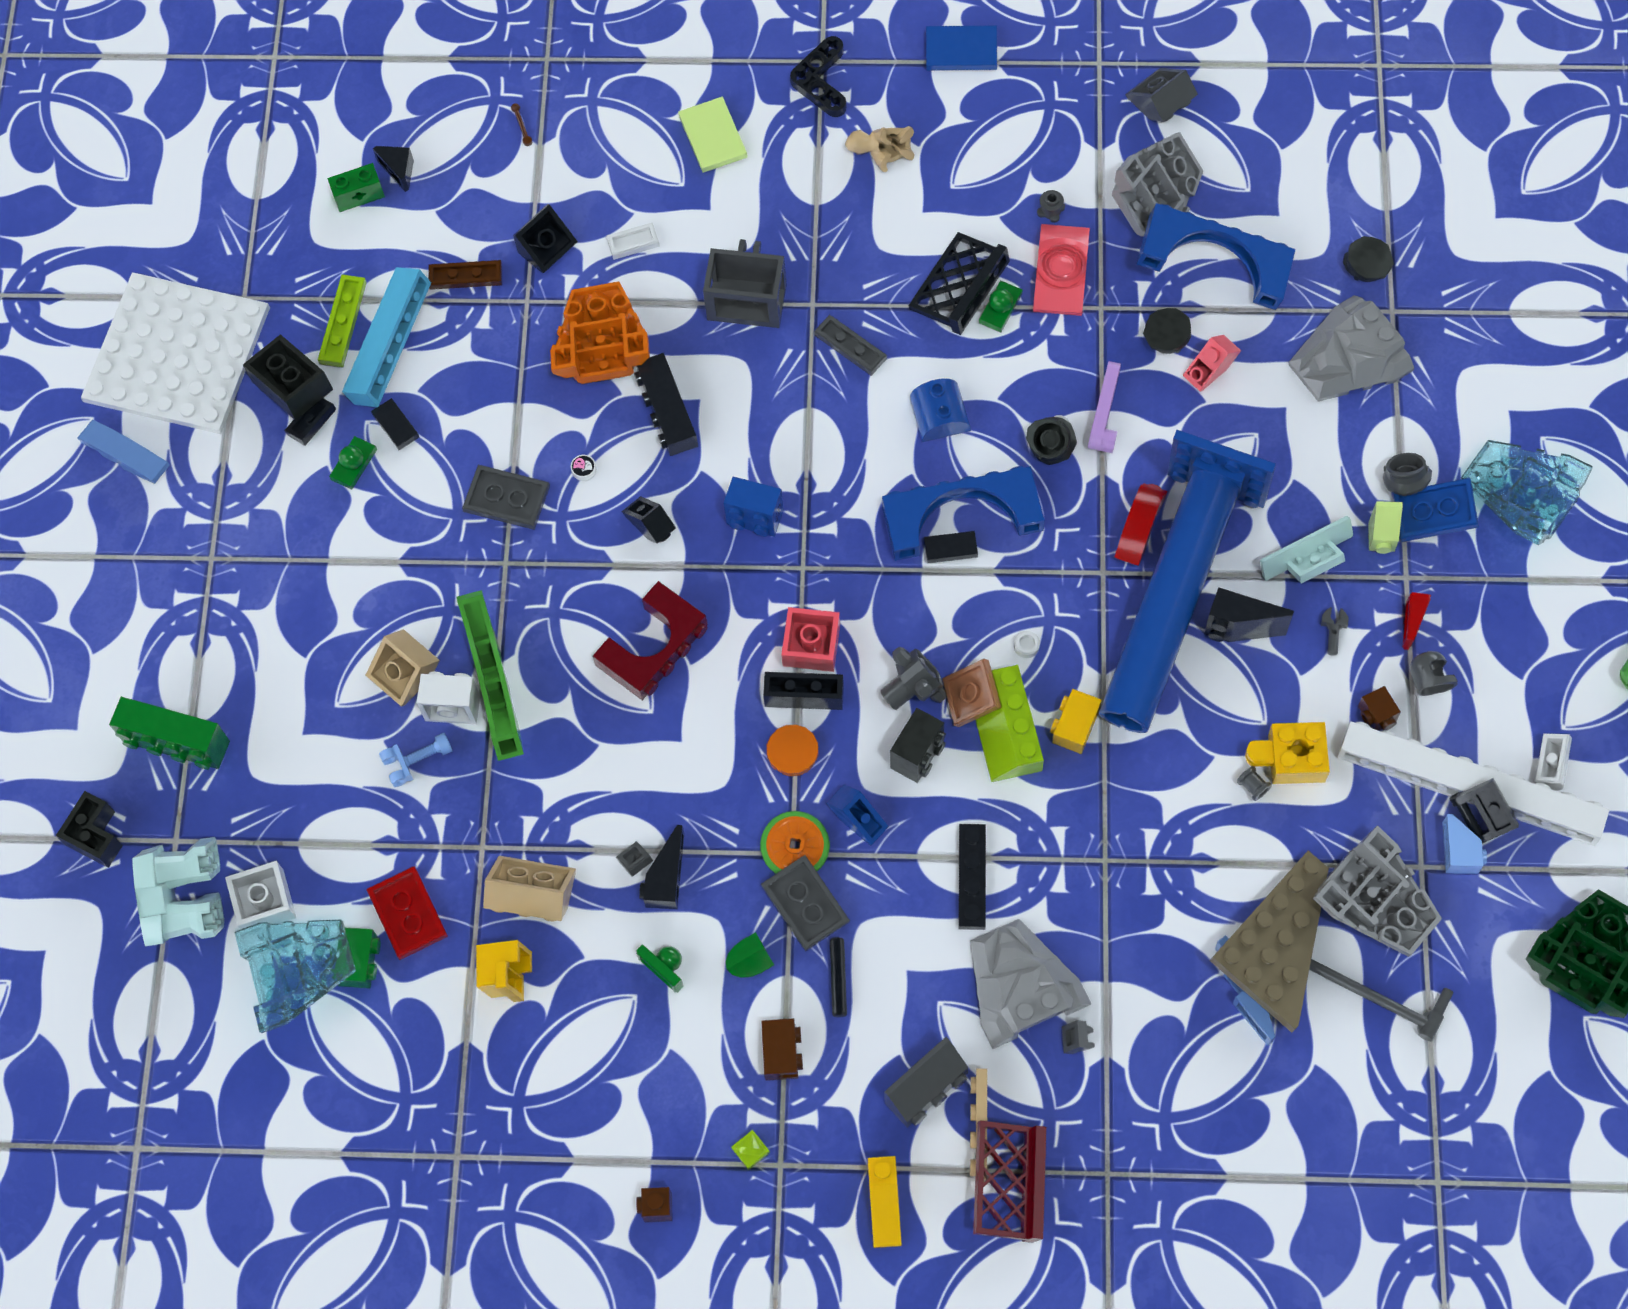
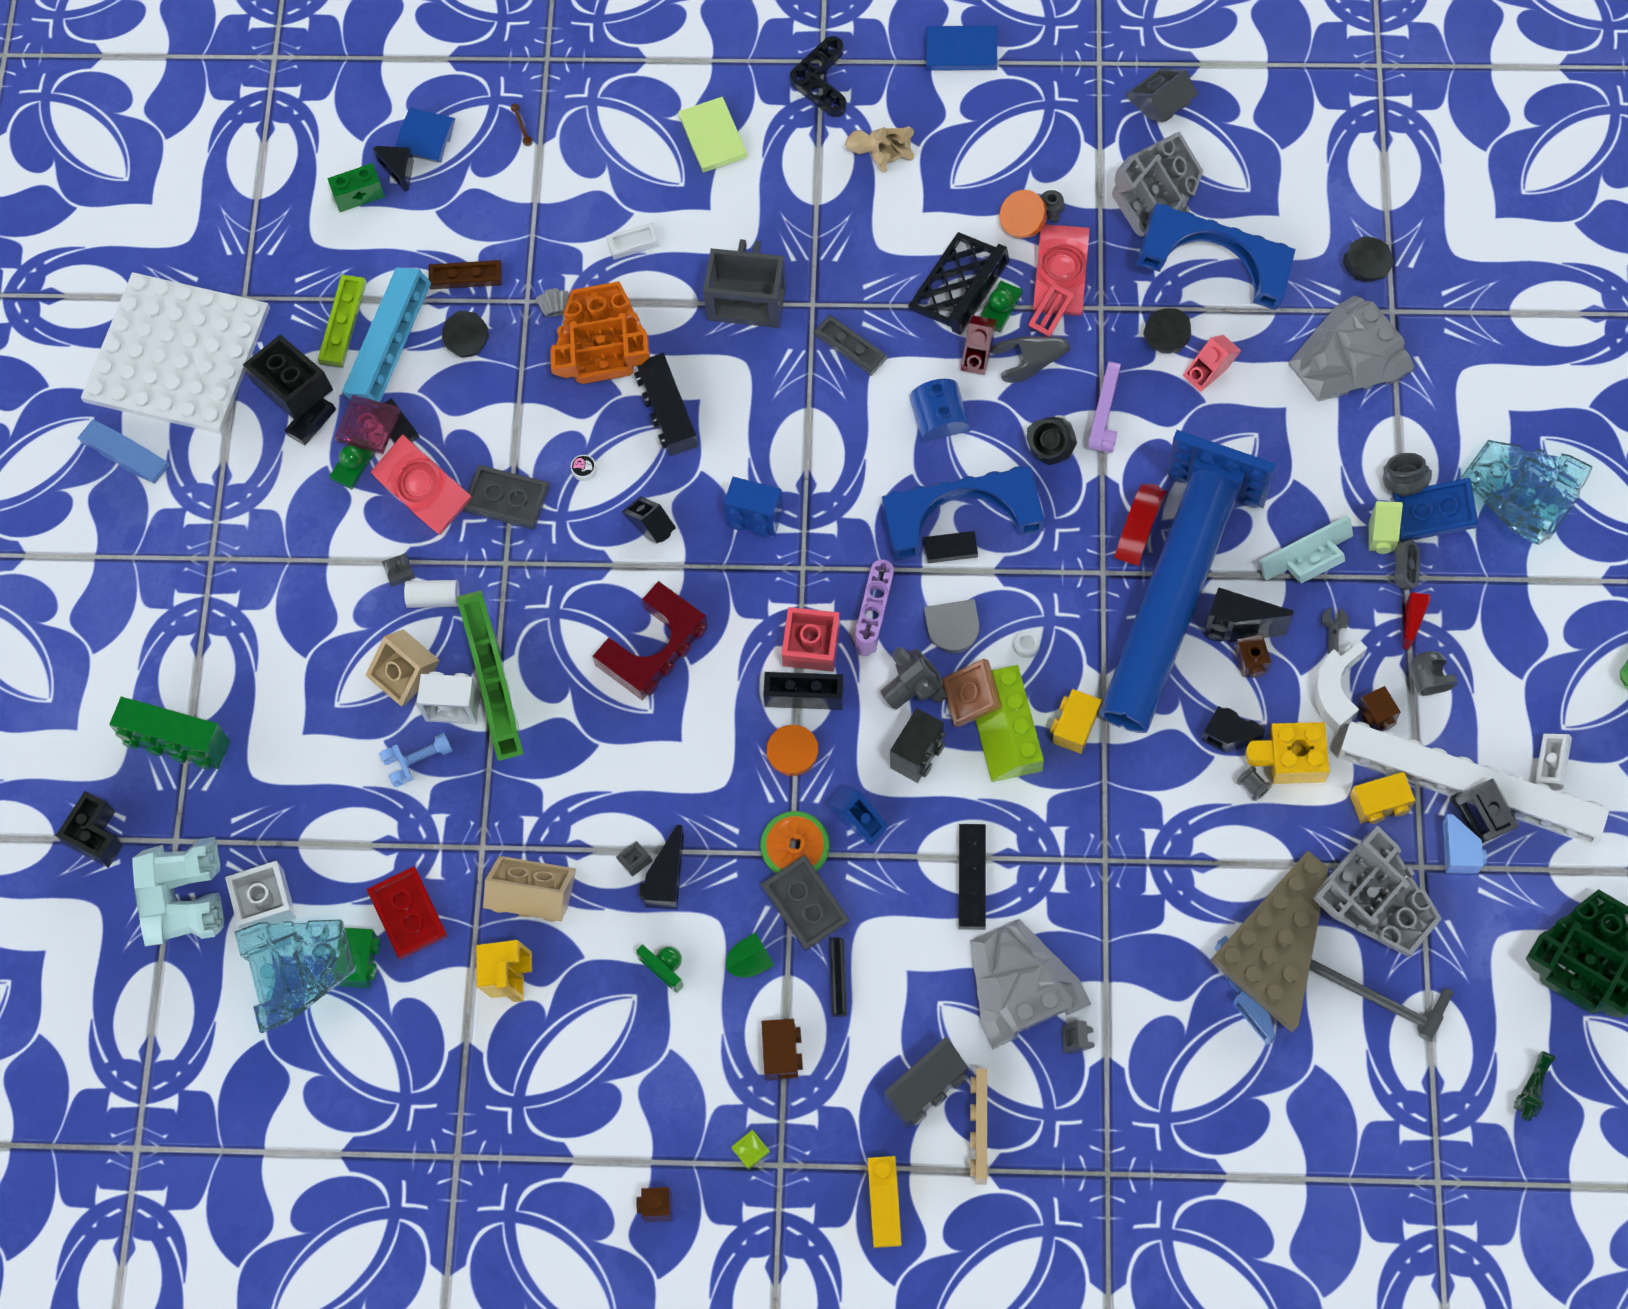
black slope [513,204,578,273] -> none
dark red fence [973,1120,1047,1243] -> none
none -> clear pink plate [335,395,401,454]
none -> coral slope [371,434,473,535]
none -> dark grey tile [382,553,415,587]
none -> blue slope [395,107,456,163]
none -> white brick [404,580,459,608]
none -> pearl dark grey hat [442,311,489,358]
none -> light grey piece [536,288,569,317]
none -> lavender beam [855,559,894,656]
none -> light grey tile [924,599,979,654]
none -> slope [961,315,997,375]
none -> dark grey animal [992,337,1070,383]
none -> orange tile [999,190,1047,239]
none -> coral tile [1028,283,1074,337]
none -> black slope [1201,706,1266,753]
none -> reddish brown brick [1235,634,1271,678]
none -> white arch [1314,641,1367,735]
none -> yellow brick [1350,772,1416,824]
none -> dark grey plate [1394,540,1420,590]
none -> dark green animal [1513,1051,1556,1121]

